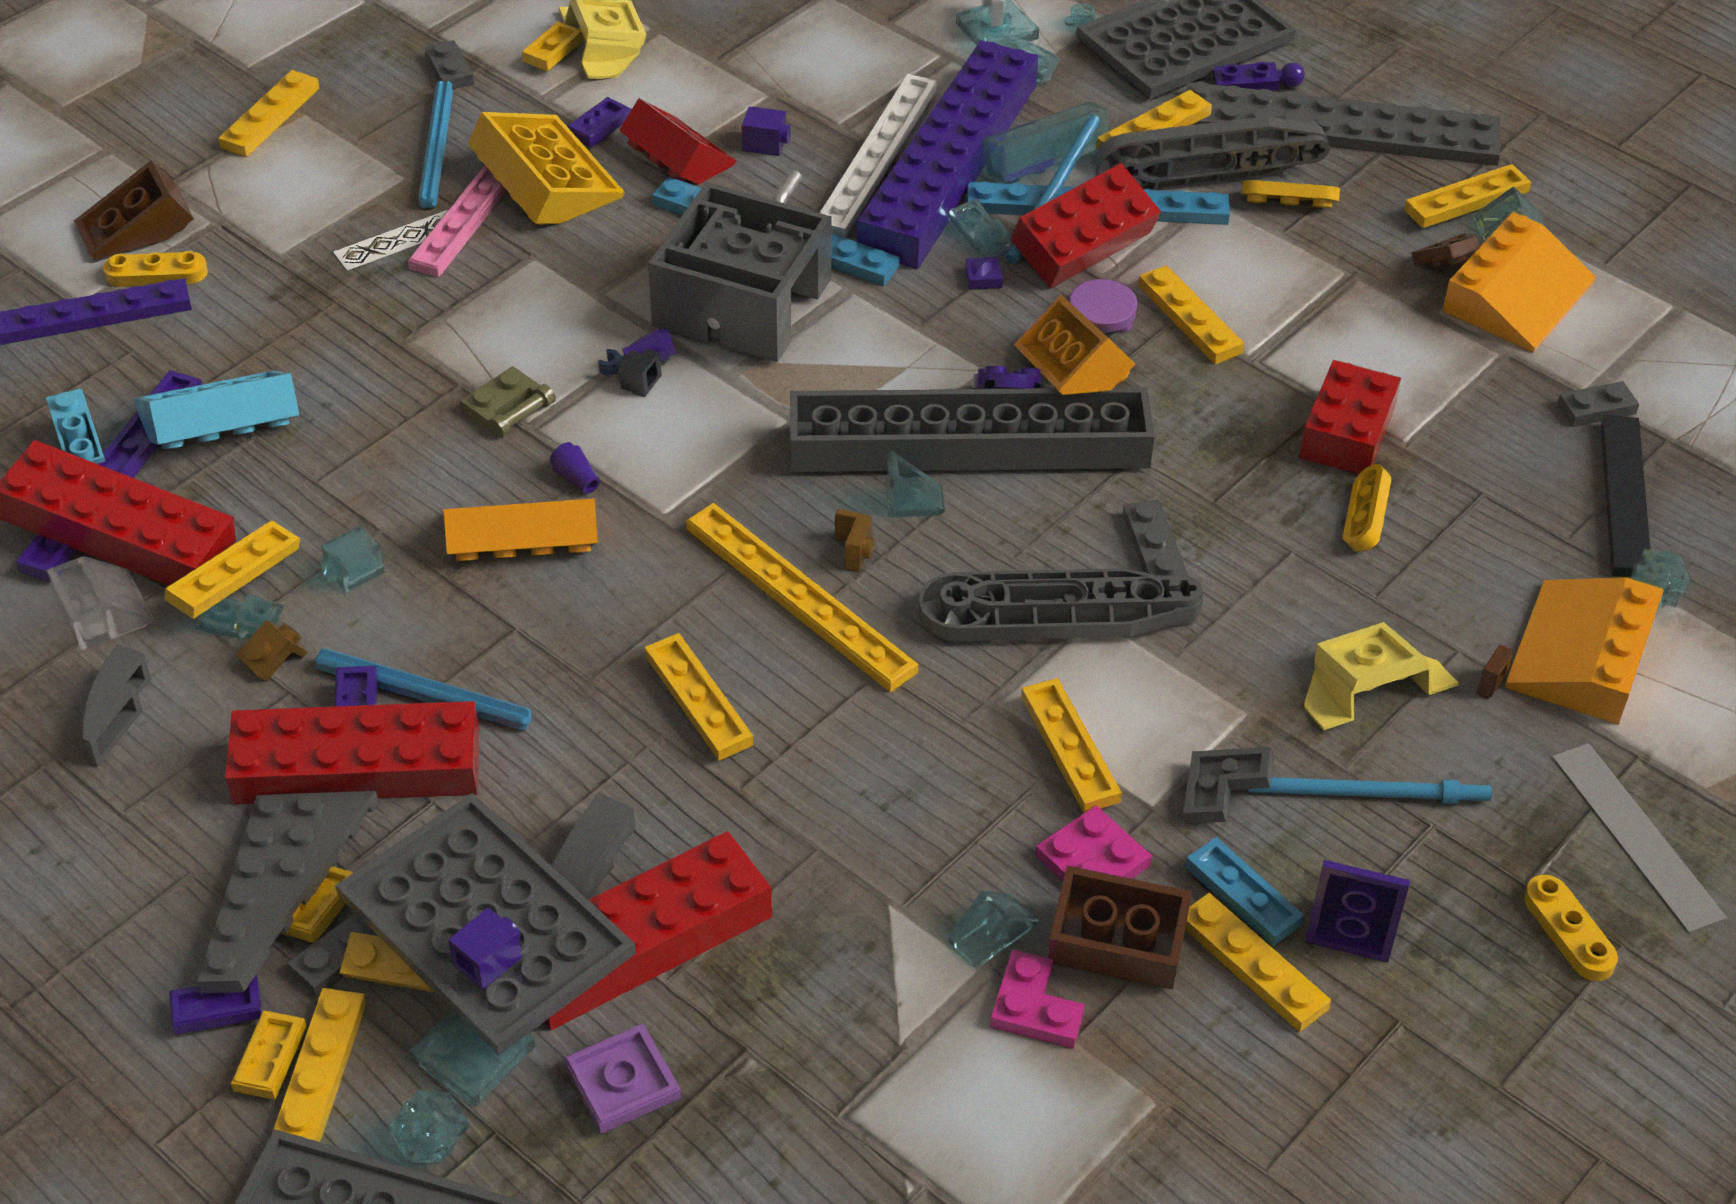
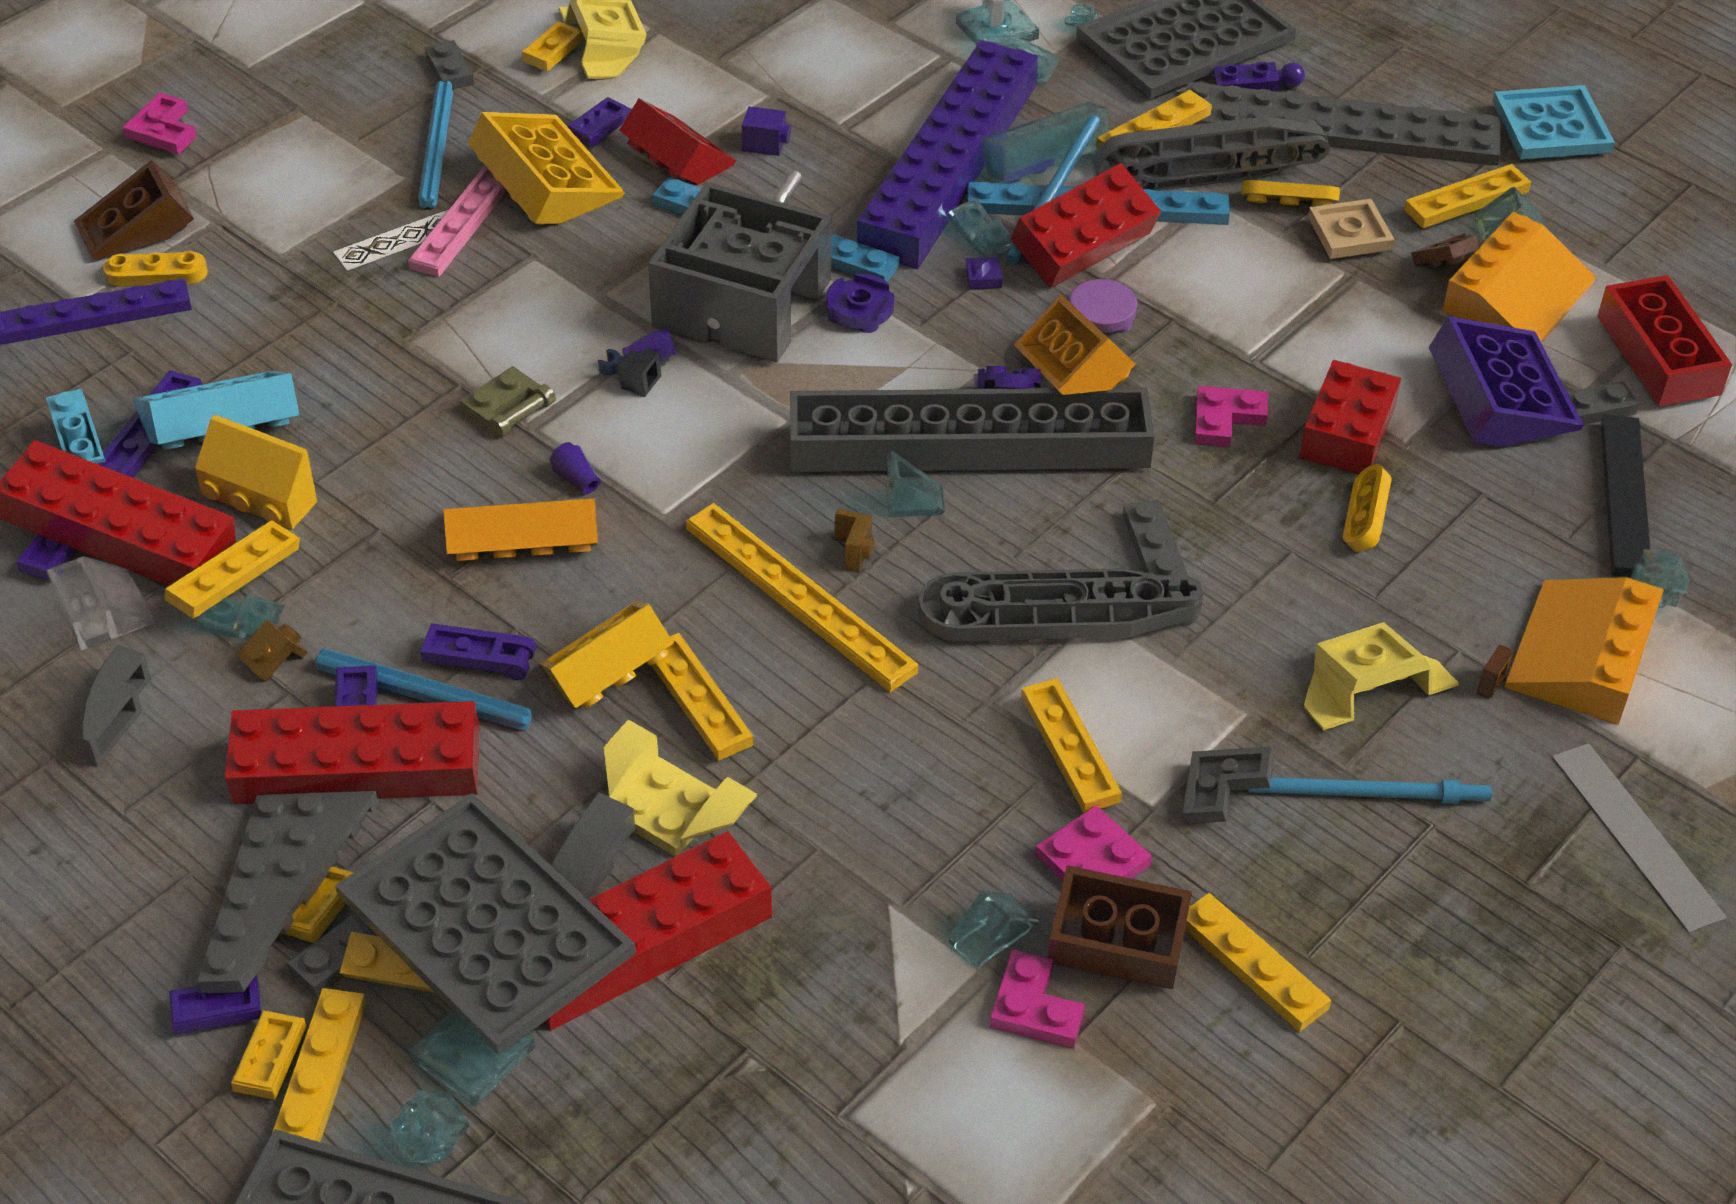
yellow plate [218,70,320,157] -> none
clear light blue brick [321,525,385,592] -> none
dark purple brick [448,908,522,990] -> none
medium lavender plate [563,1023,682,1134] -> none
white plate [820,74,937,238] -> none
yellow plate [1138,265,1244,364] -> none
dark azure plate [1185,837,1305,946] -> none
dark purple slope [1305,860,1410,962] -> none
yellow plate [1524,875,1618,981] -> none
none -> dark pink plate [122,92,197,155]
none -> yellow slope [195,415,317,530]
none -> dark purple plate [420,623,537,680]
none -> yellow slope [540,601,674,709]
none -> light yellow piece [604,719,757,857]
none -> dark purple plate [826,274,894,333]
none -> dark pink plate [1195,386,1268,447]
none -> tan plate [1308,199,1395,259]
none -> dark purple slope [1428,316,1584,447]
none -> medium azure plate [1492,85,1615,159]
none -> red brick [1597,275,1732,407]

